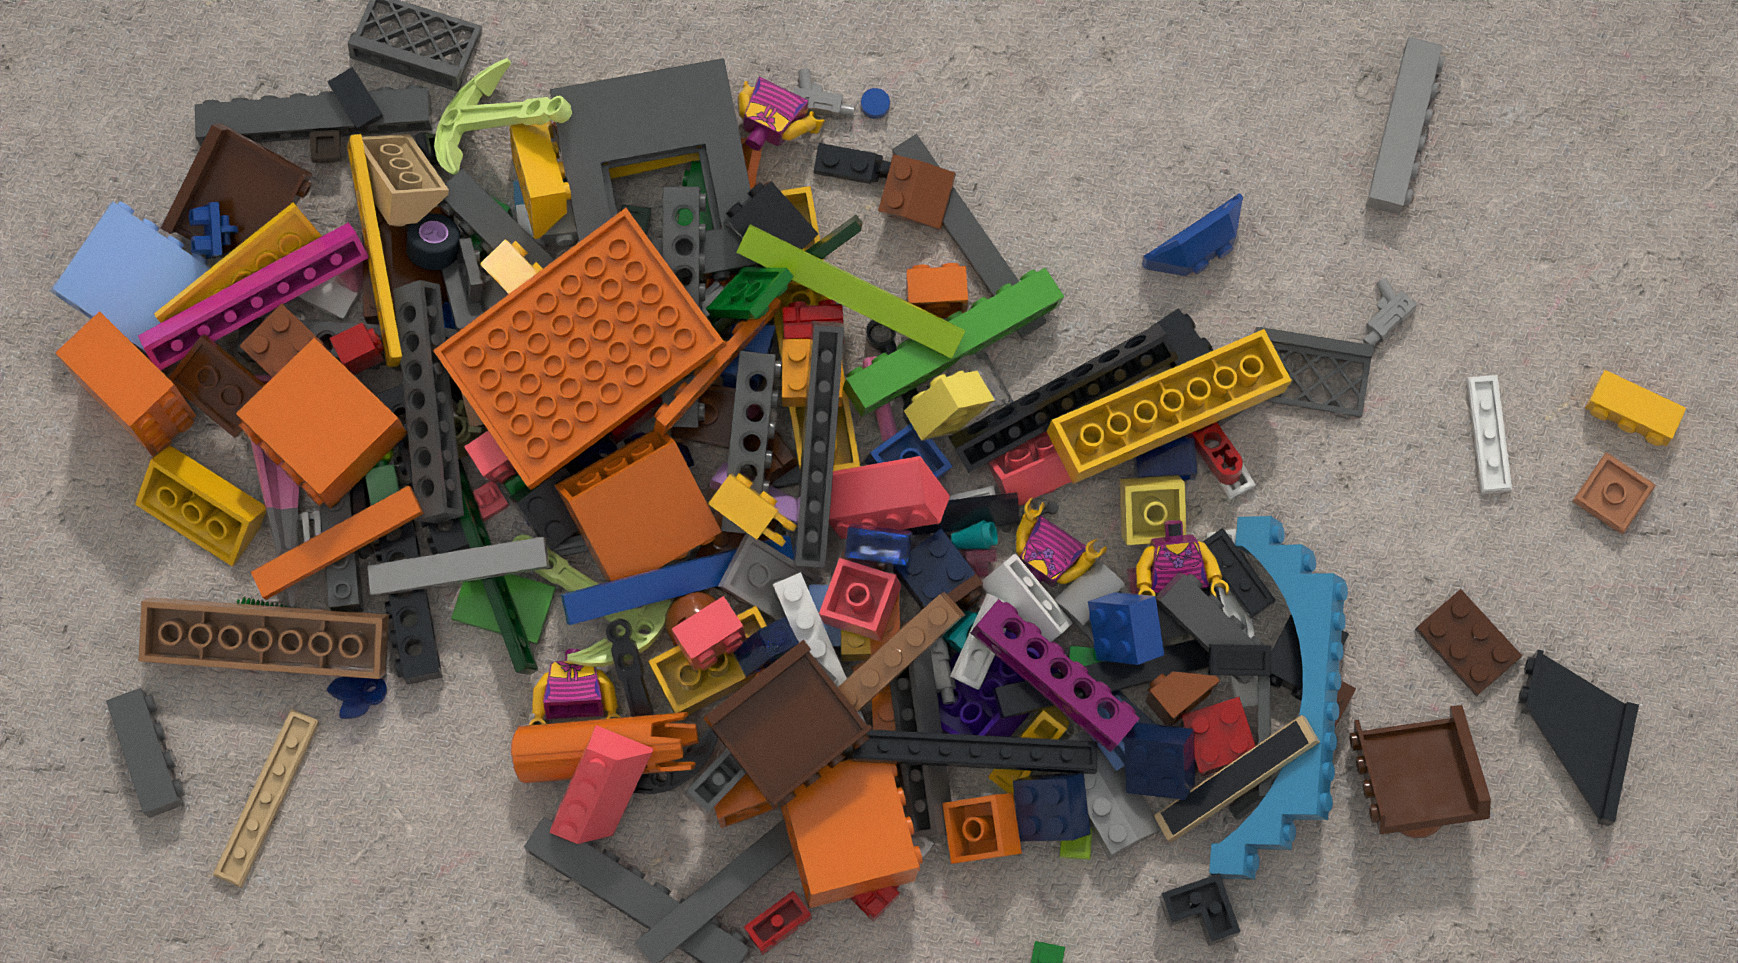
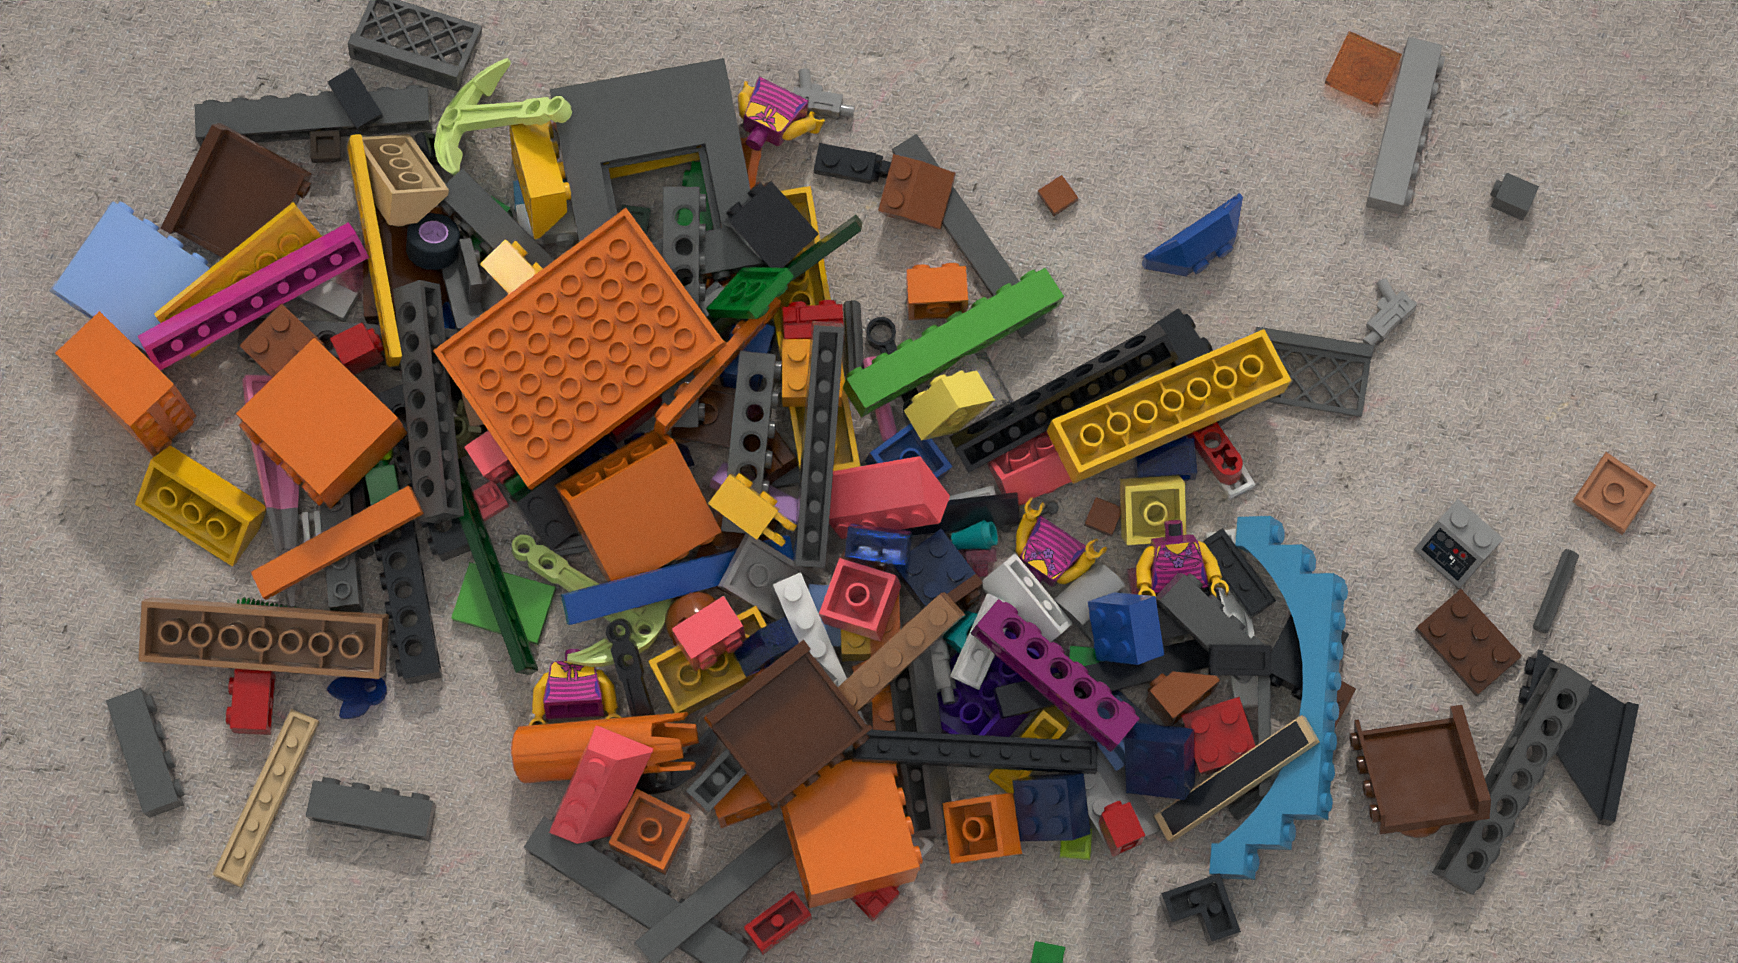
reddish brown plate [168,334,265,438] -> none
blue hips [189,202,239,259] -> none
light grey tile [367,537,549,597] -> none
lime tile [736,224,966,359] -> none
blue tile [861,88,890,119] -> none
white tile [1466,375,1512,494] -> none
yellow brick [1585,370,1686,446] -> none
none -> red brick [226,669,276,735]
none -> dark grey brick [306,777,436,841]
none -> orange brick [608,789,693,875]
none -> dark grey axle [843,300,864,374]
none -> dark orange tile [1037,175,1078,216]
none -> dark orange tile [1084,497,1121,537]
none -> red brick [1098,801,1146,857]
none -> clear orange tile [1324,31,1402,107]
none -> light grey slope [1414,499,1504,589]
none -> dark grey brick [1432,662,1593,895]
none -> dark grey brick [1490,173,1539,221]
none -> dark grey axle [1533,549,1579,634]

